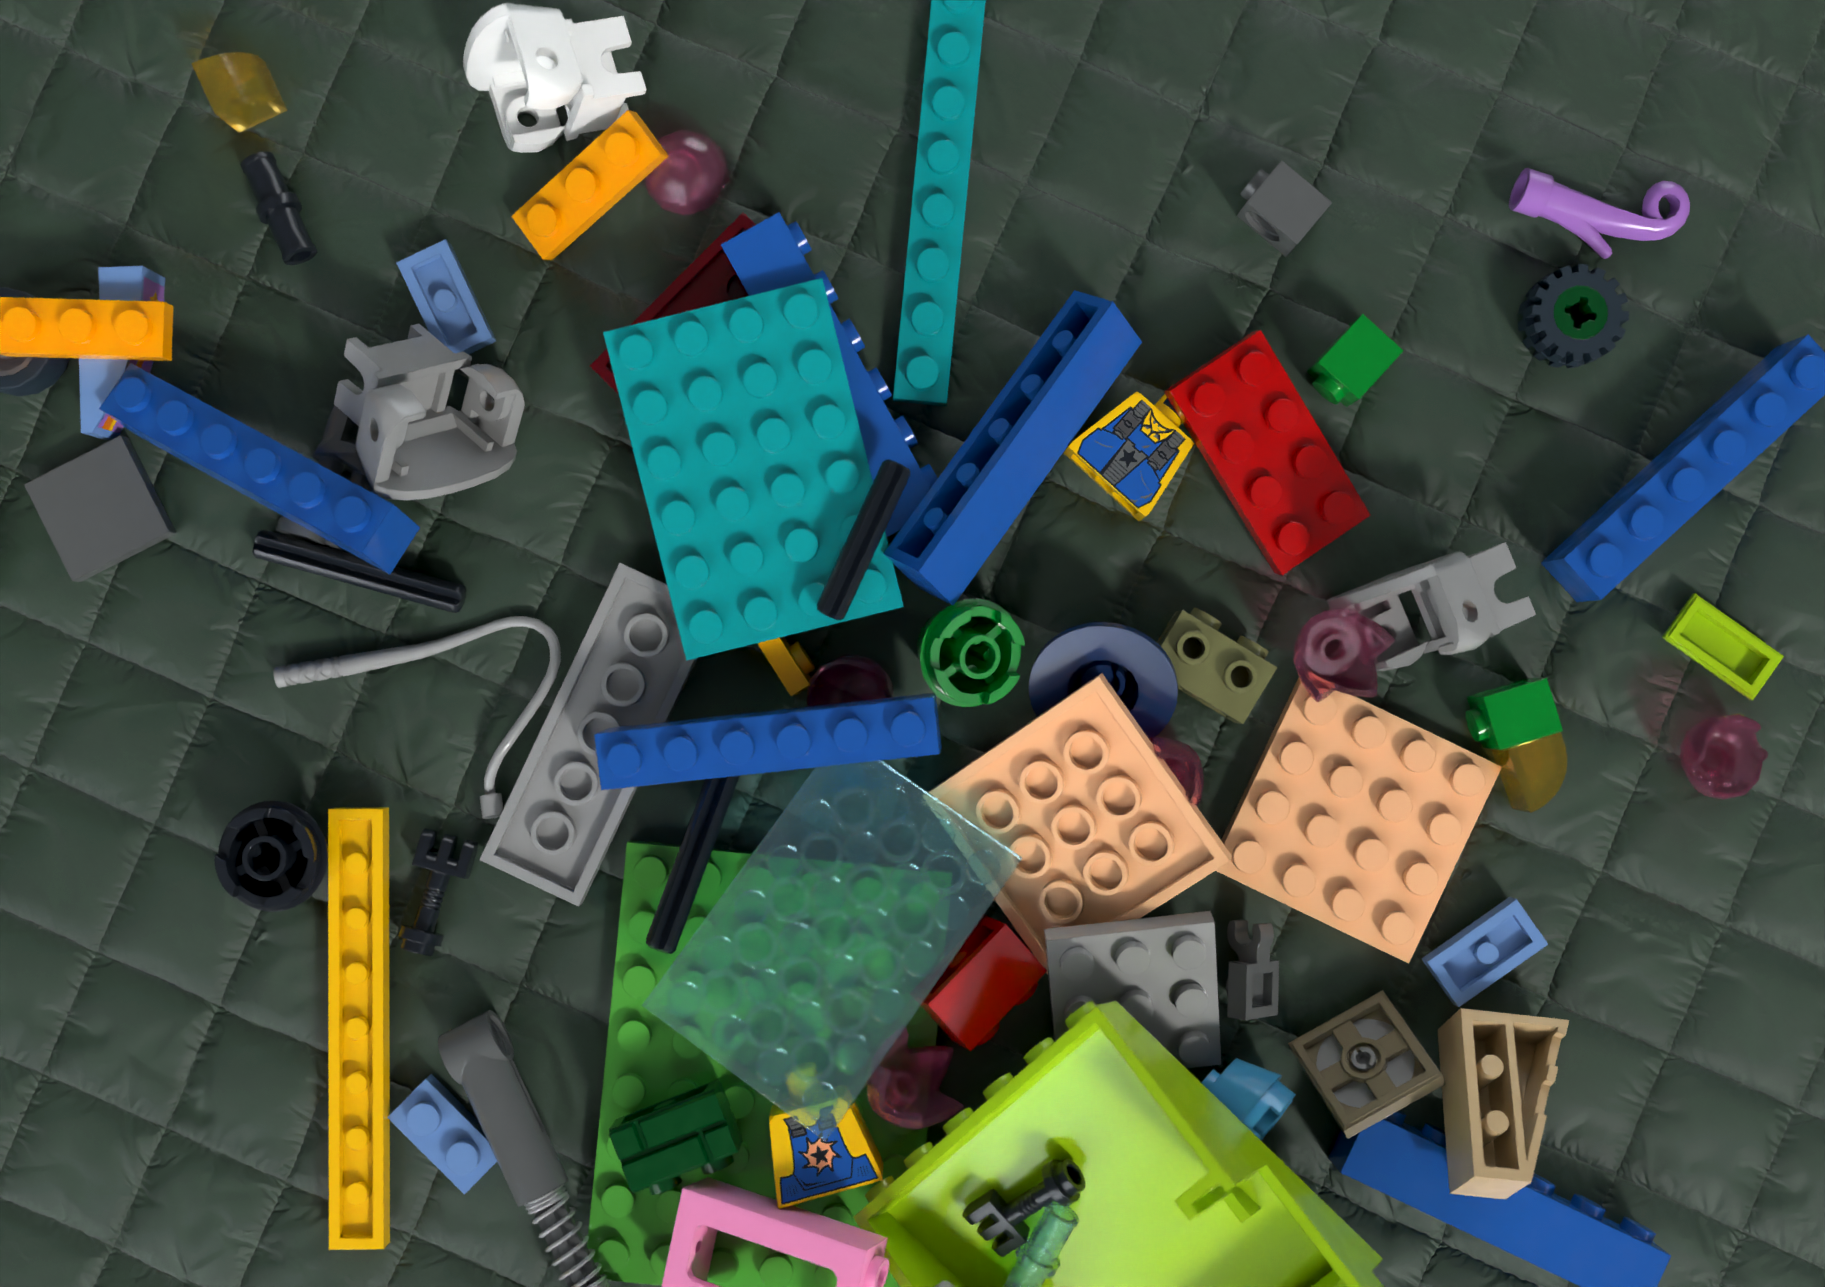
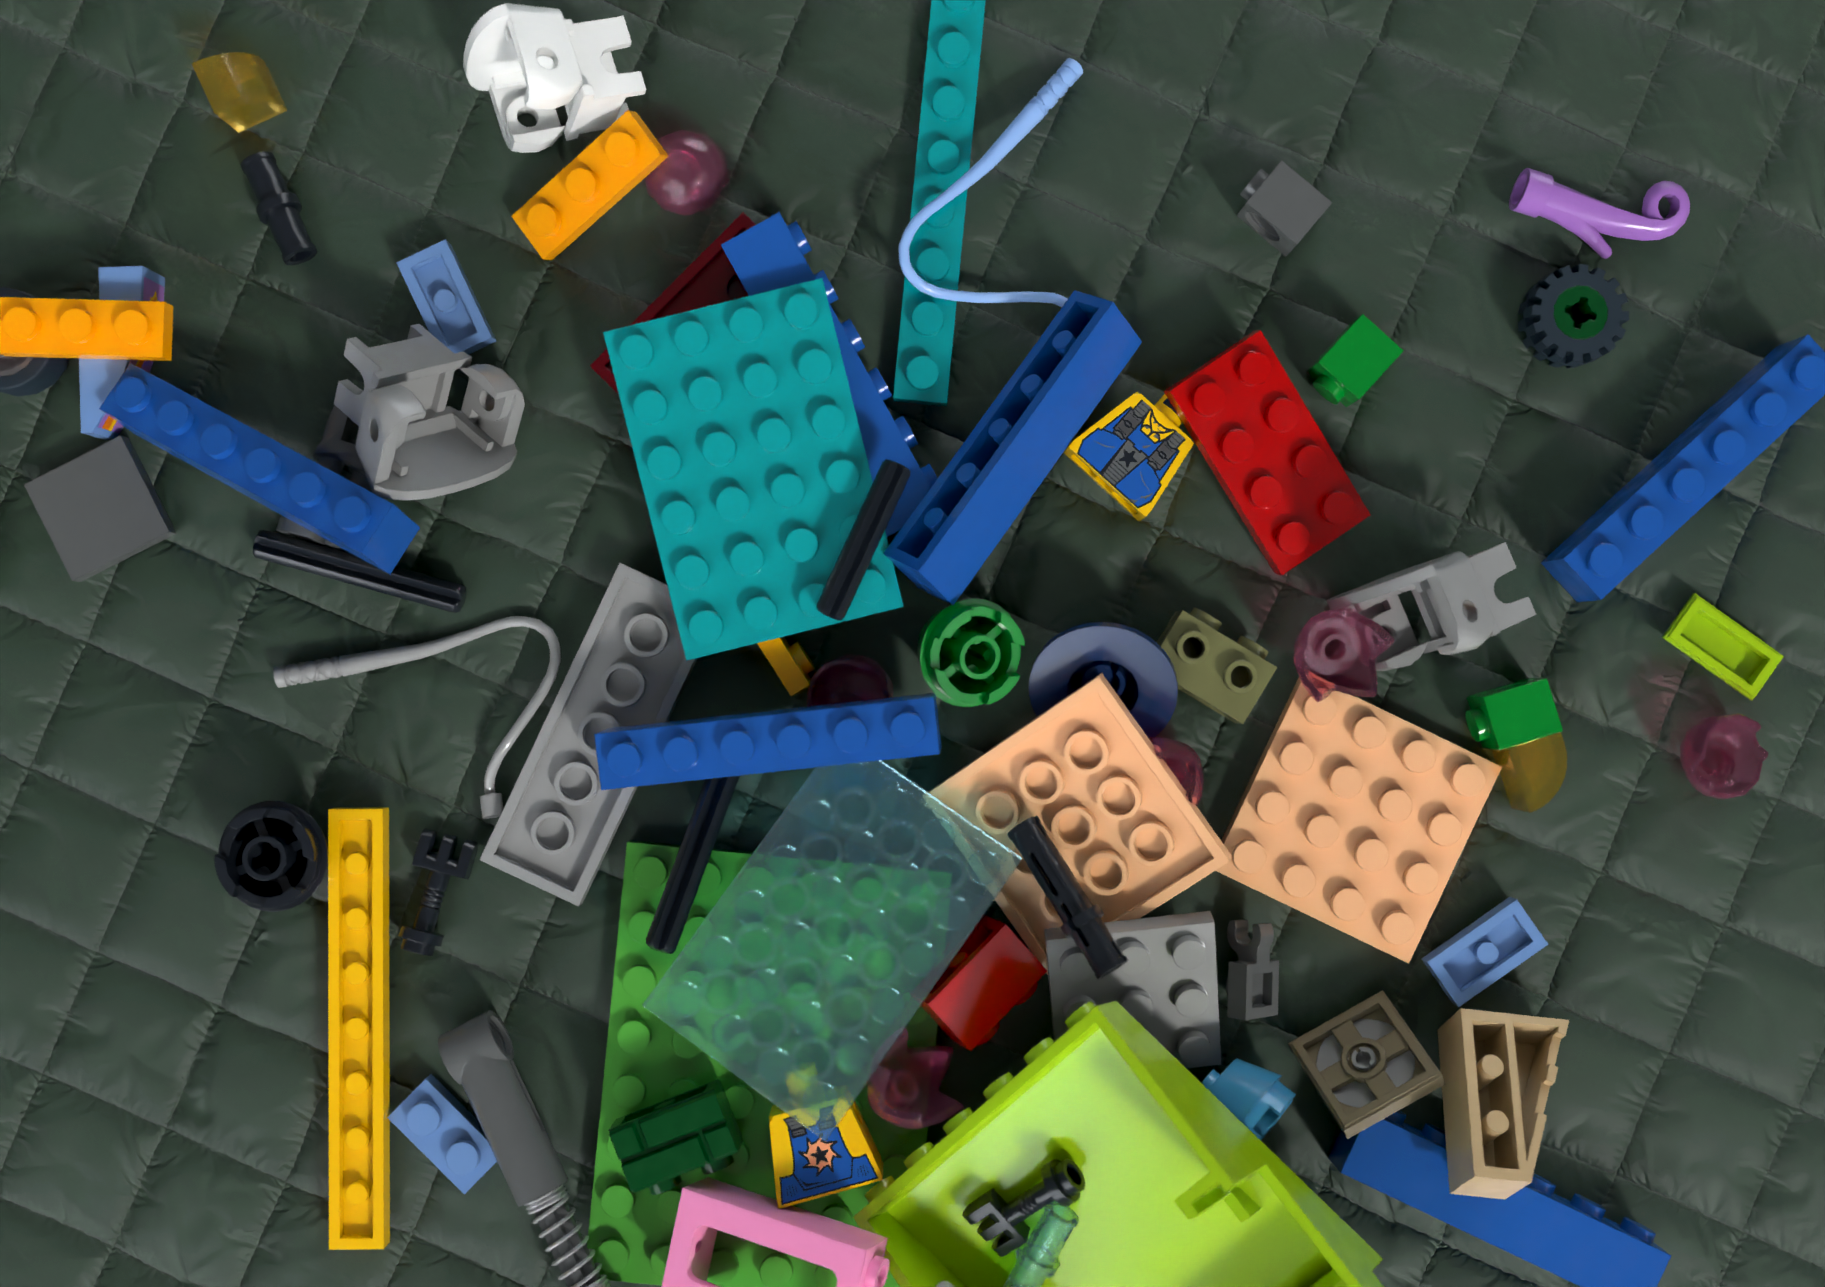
none -> light blue piece [898,58,1083,308]
none -> black pin [1007,816,1128,980]

